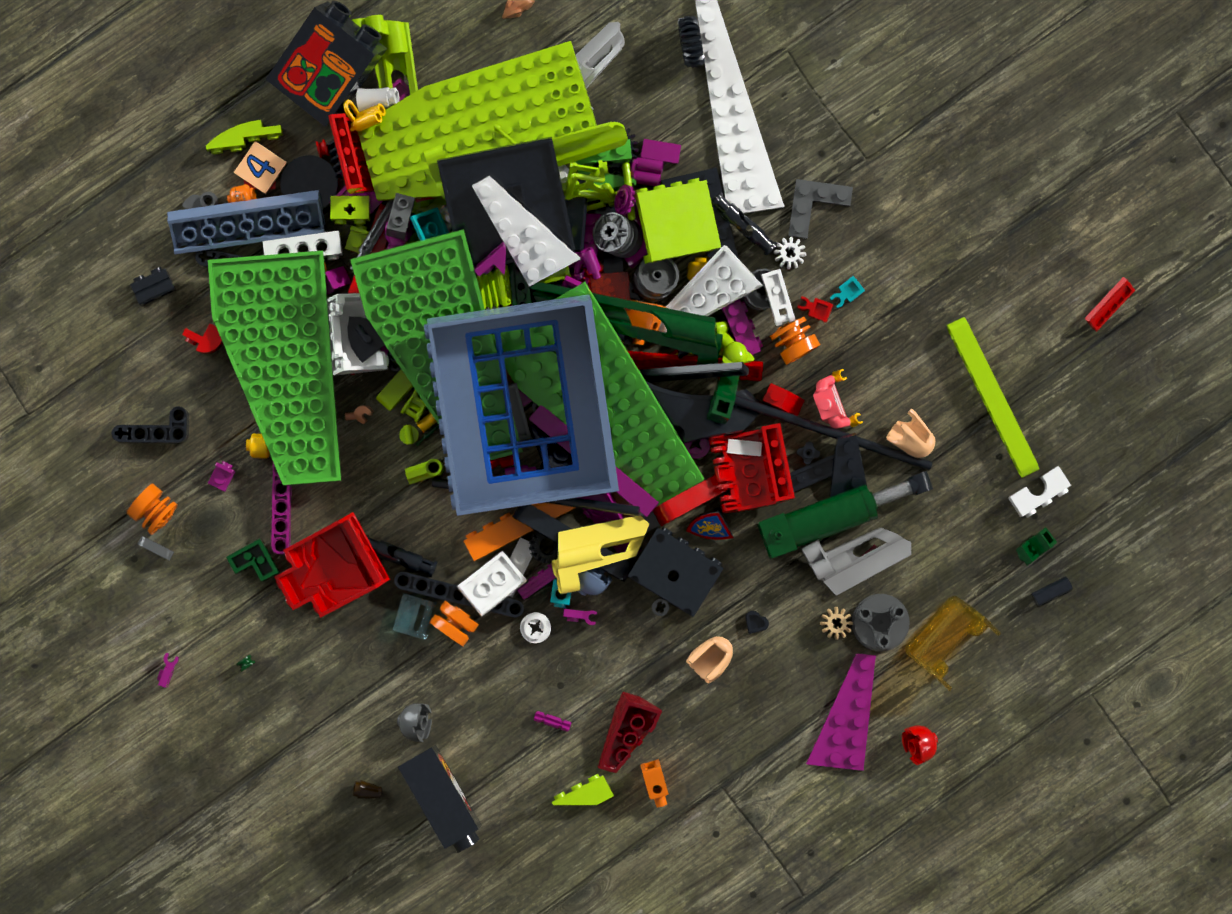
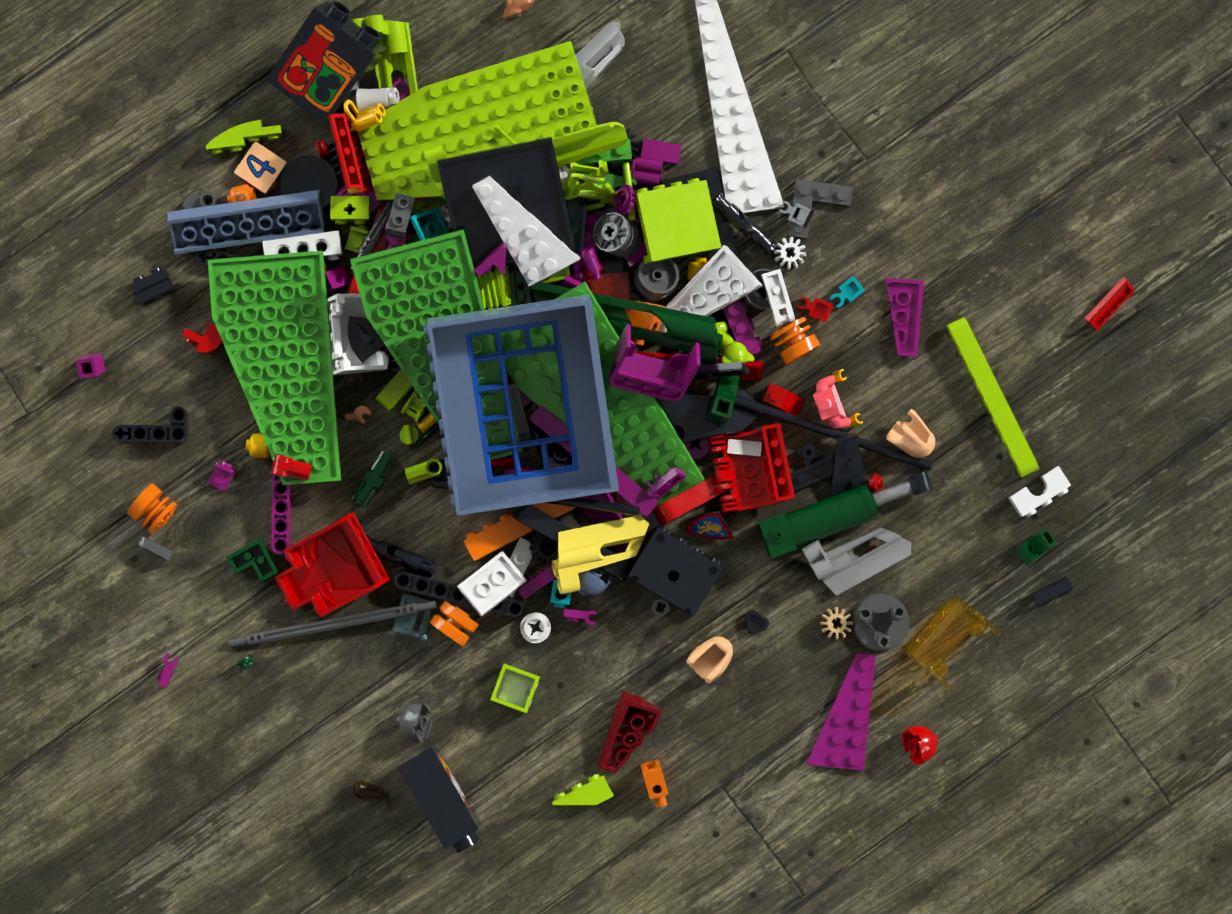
magenta axle [534,711,571,732] -> none
black gear [678,16,704,68] -> none
none -> magenta brick [75,353,106,379]
none -> dark grey axle [228,601,437,648]
none -> red piece [271,454,312,481]
none -> dark green piece [351,451,396,508]
none -> clear piece [490,663,540,713]
none -> magenta windscreen [609,324,700,402]
none -> magenta plate [646,467,687,500]
none -> plate [780,201,814,228]
none -> red plate [869,473,883,492]
none -> magenta wing [886,278,924,358]

